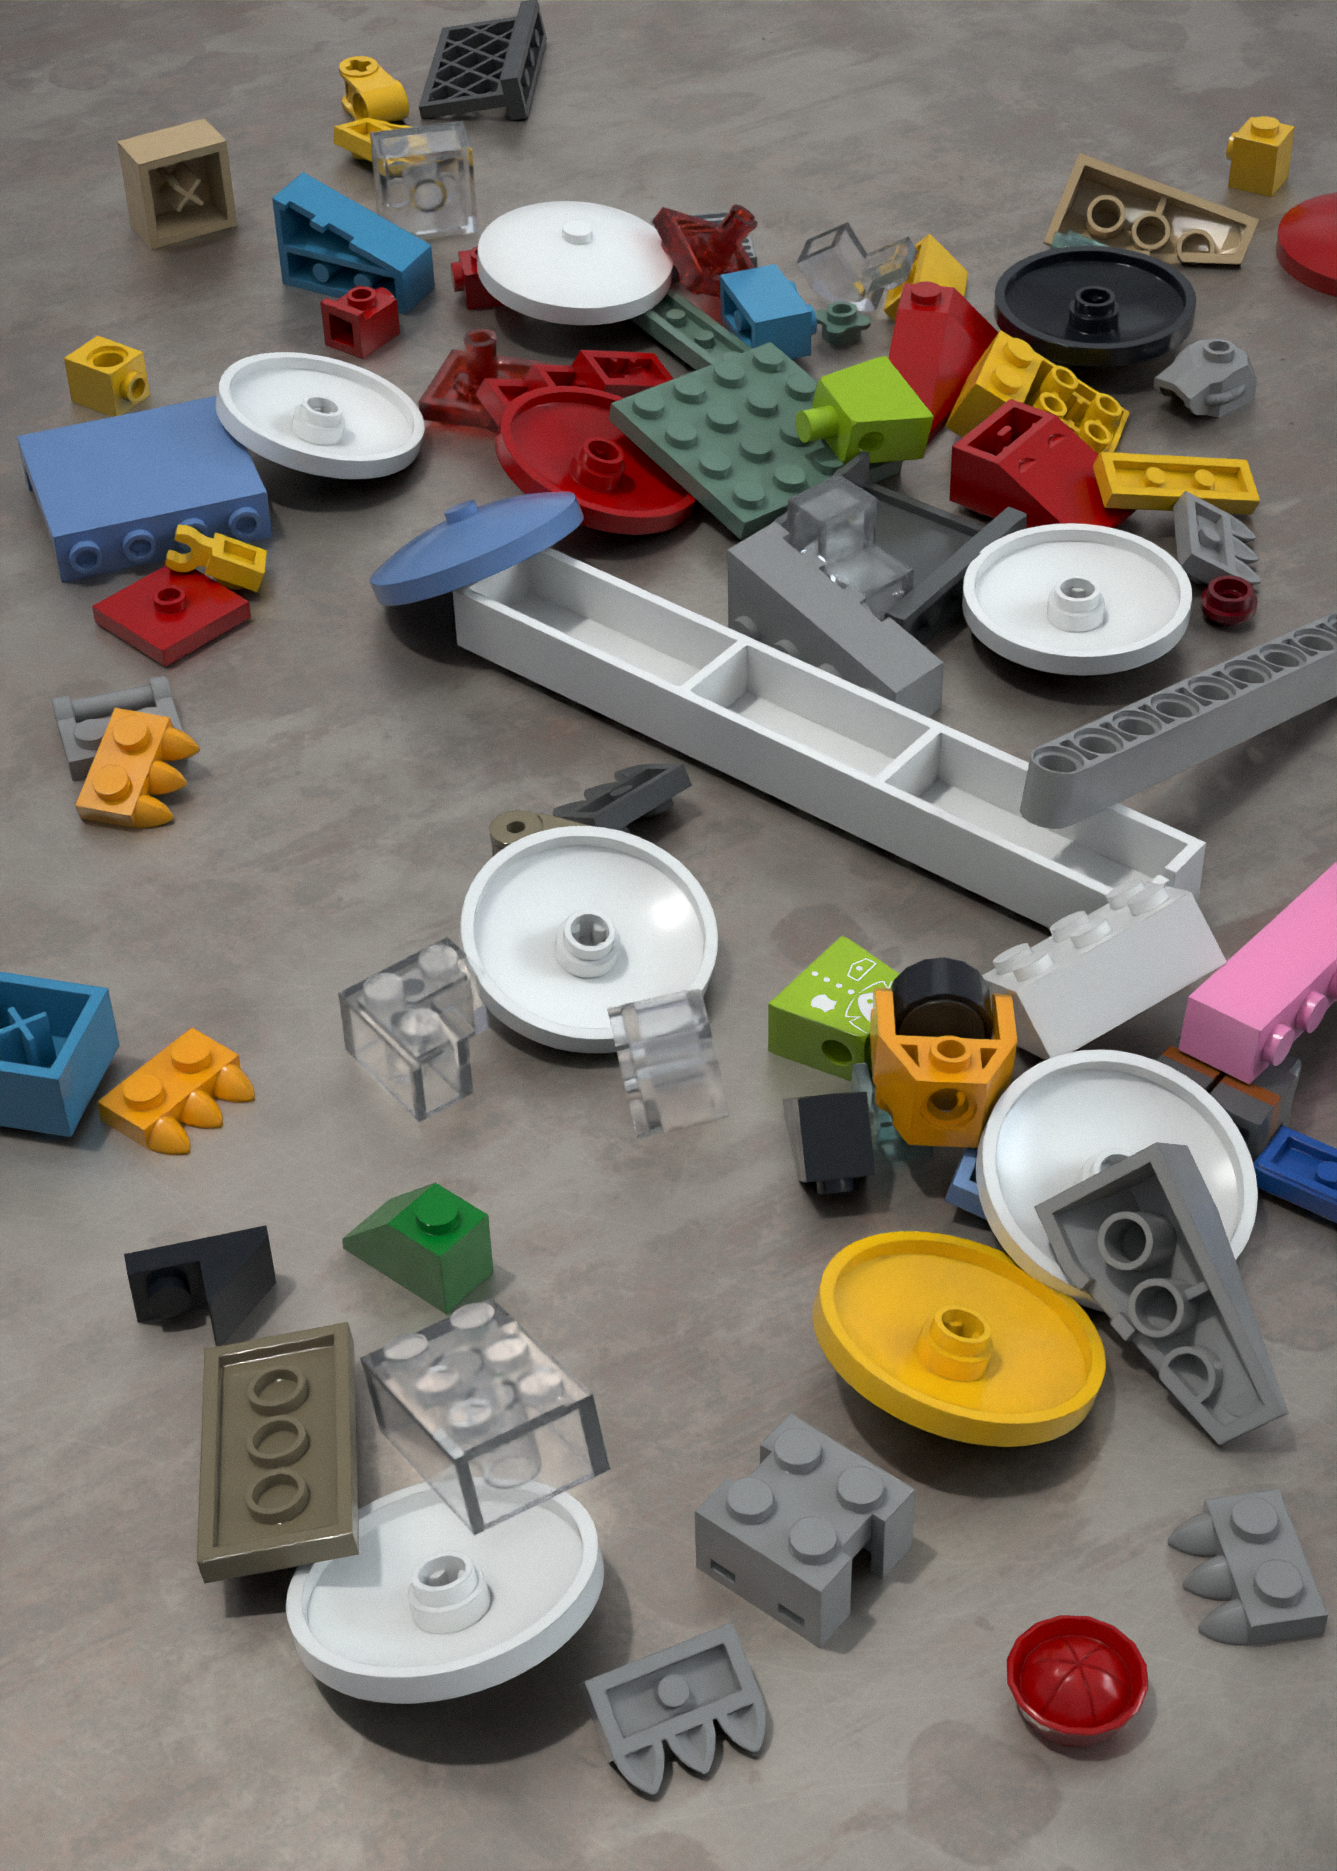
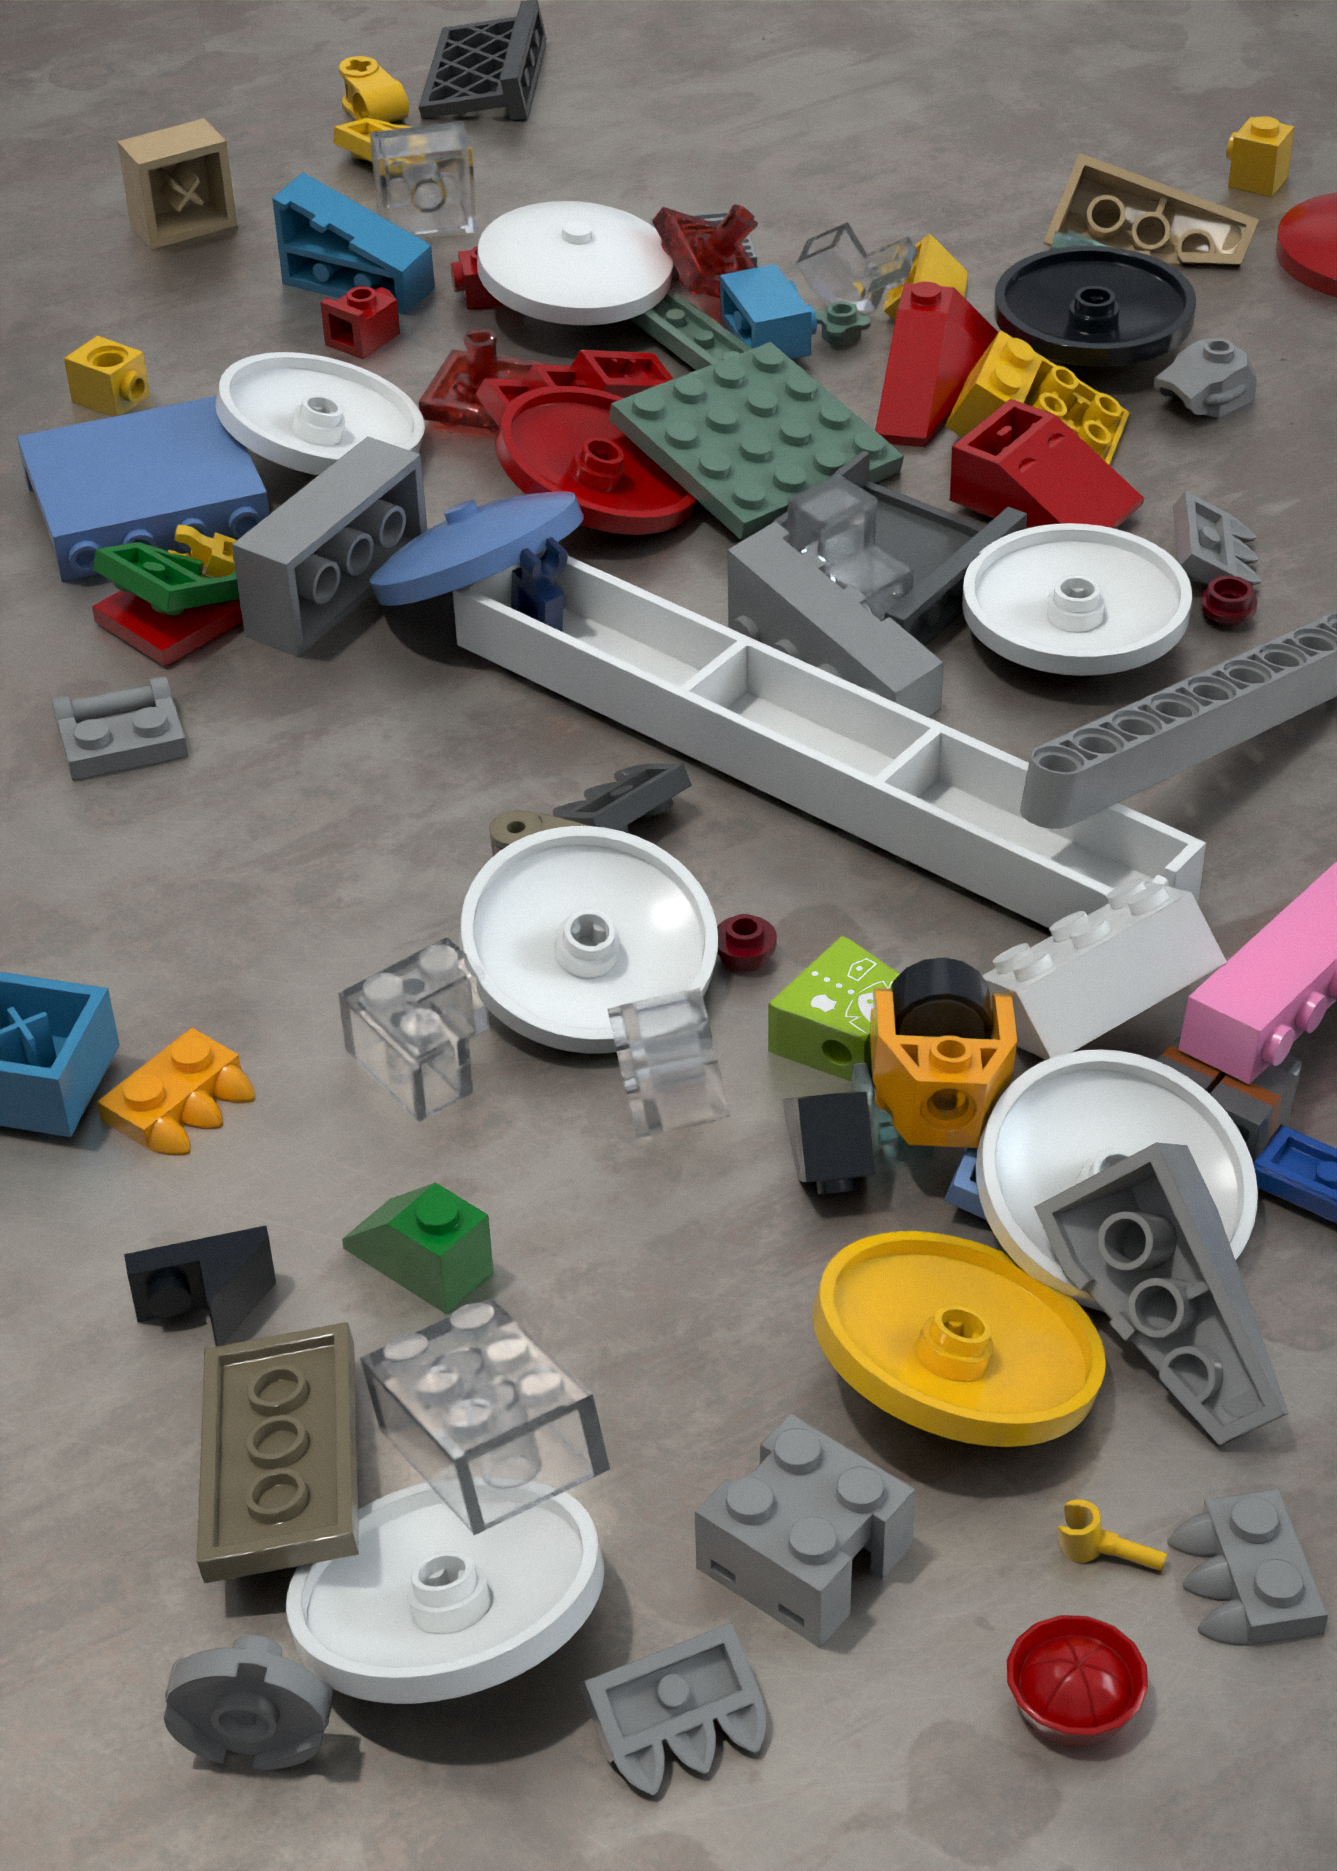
light orange plate [75,708,200,828] -> none
lime torso [795,356,934,464] -> none
yellow plate [1093,452,1260,515] -> none
none -> green wing [93,542,240,615]
none -> light grey plate [163,1635,334,1770]
none -> light grey brick [232,436,428,657]
none -> dark blue plate [511,537,568,632]
none -> dark red plate [717,914,777,972]
none -> yellow hand [1057,1499,1167,1572]

